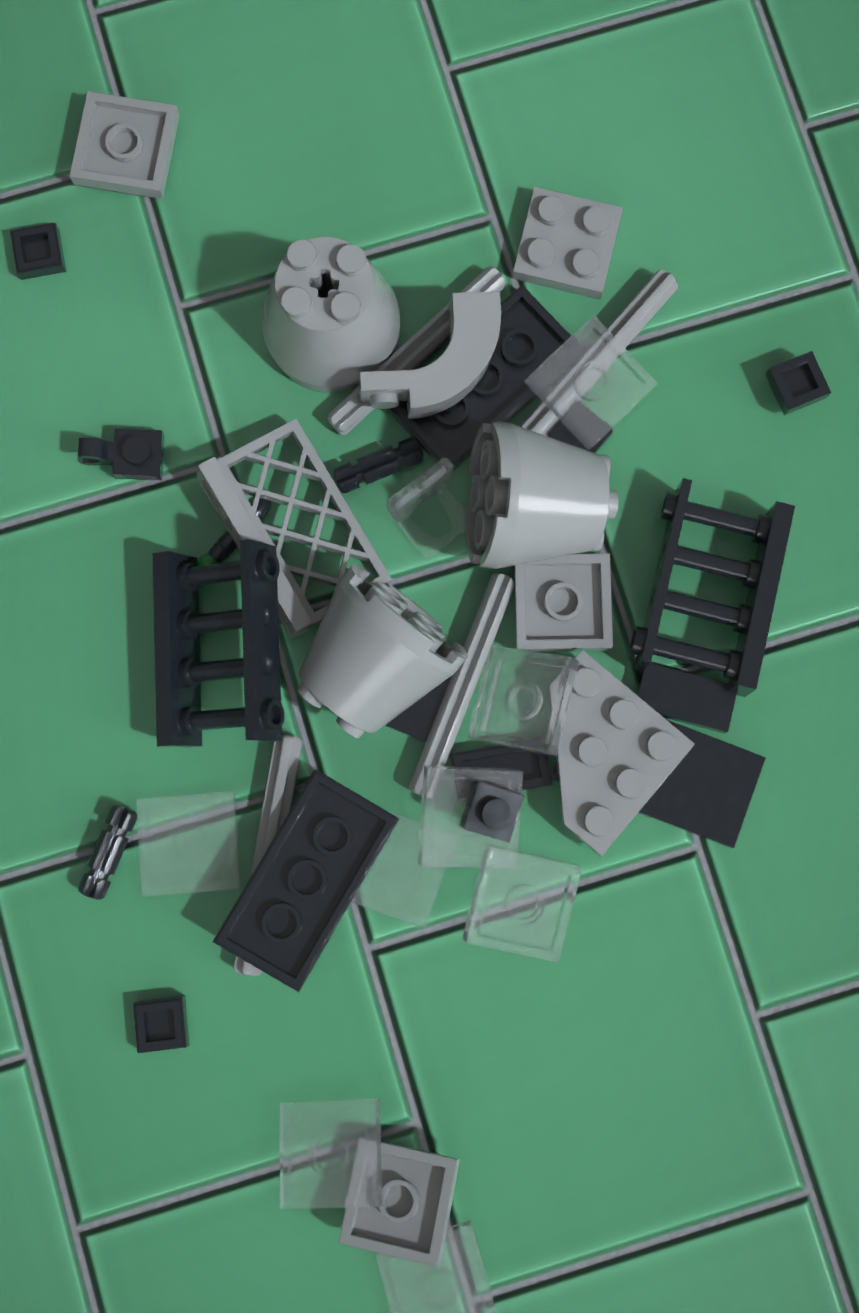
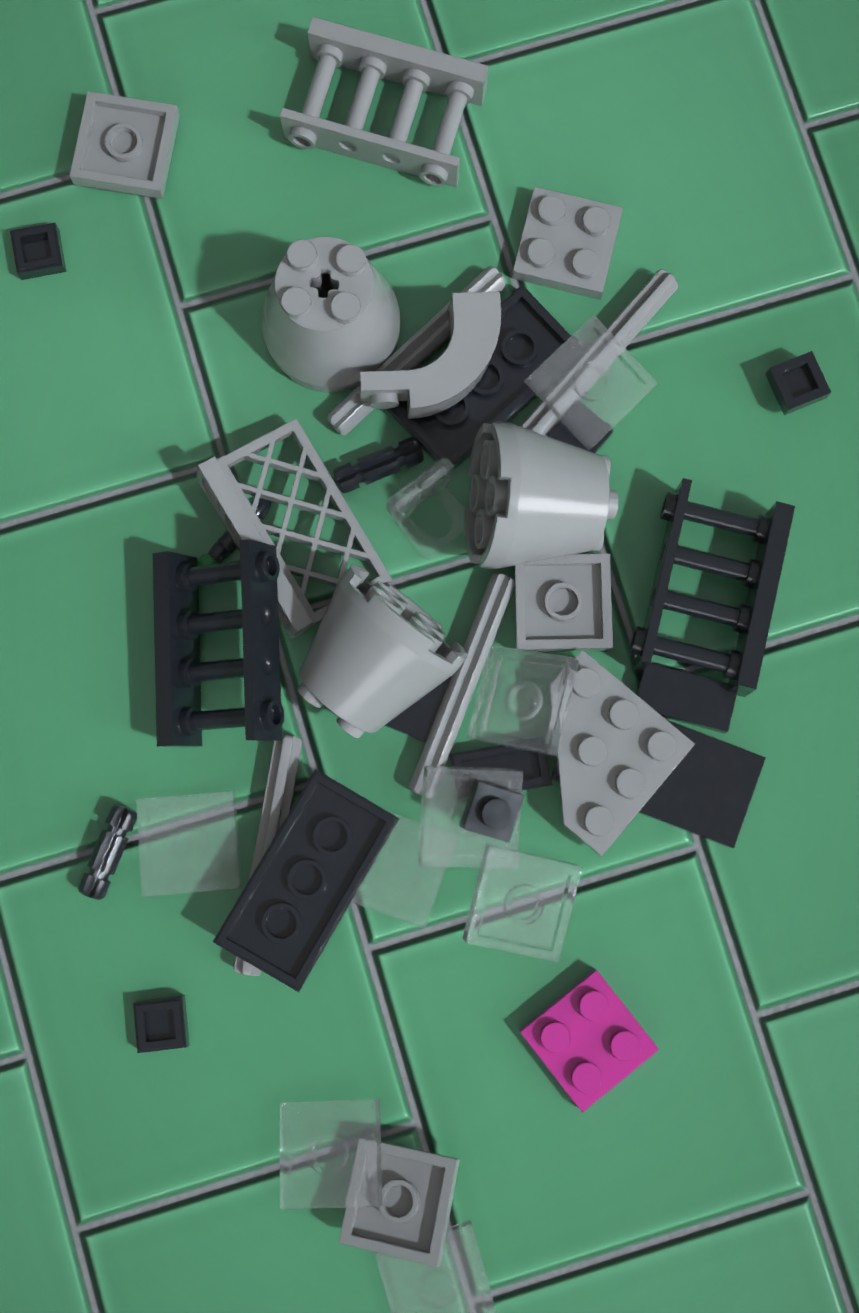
black plate [78,429,164,481] -> none
none -> light grey fence [280,17,489,188]
none -> dark pink plate [519,969,659,1113]

